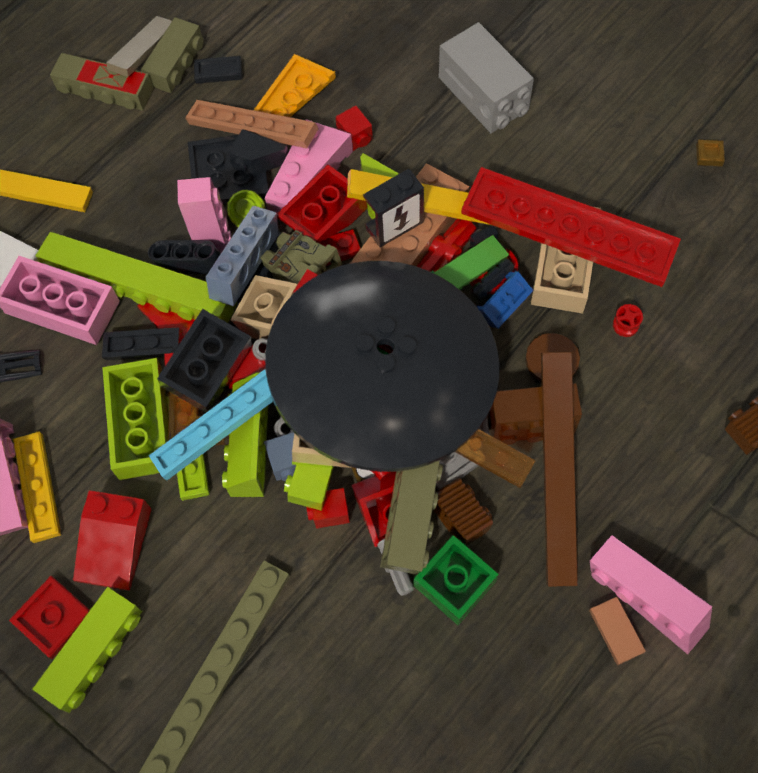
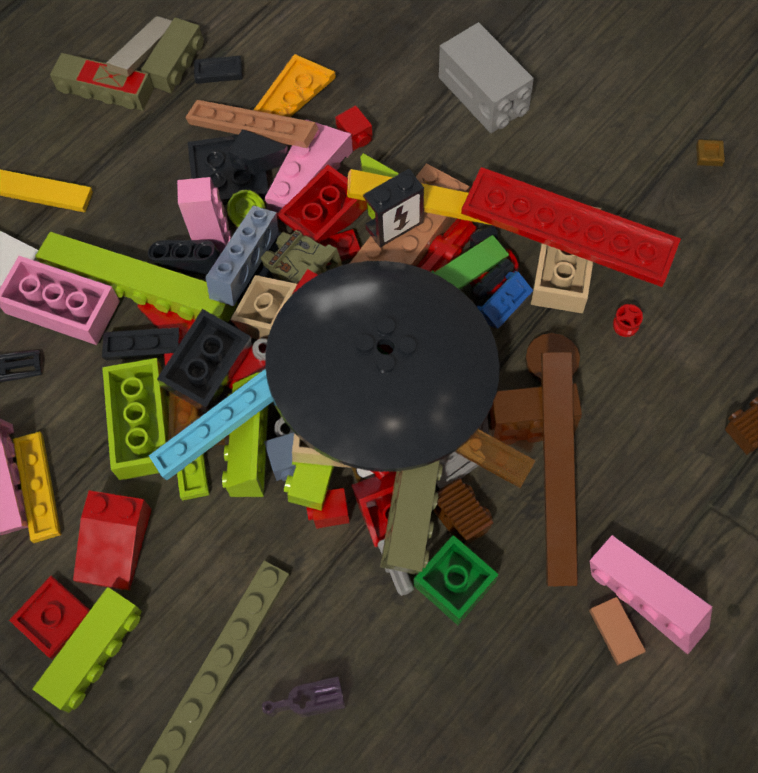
none -> clear purple piece [262,677,345,717]

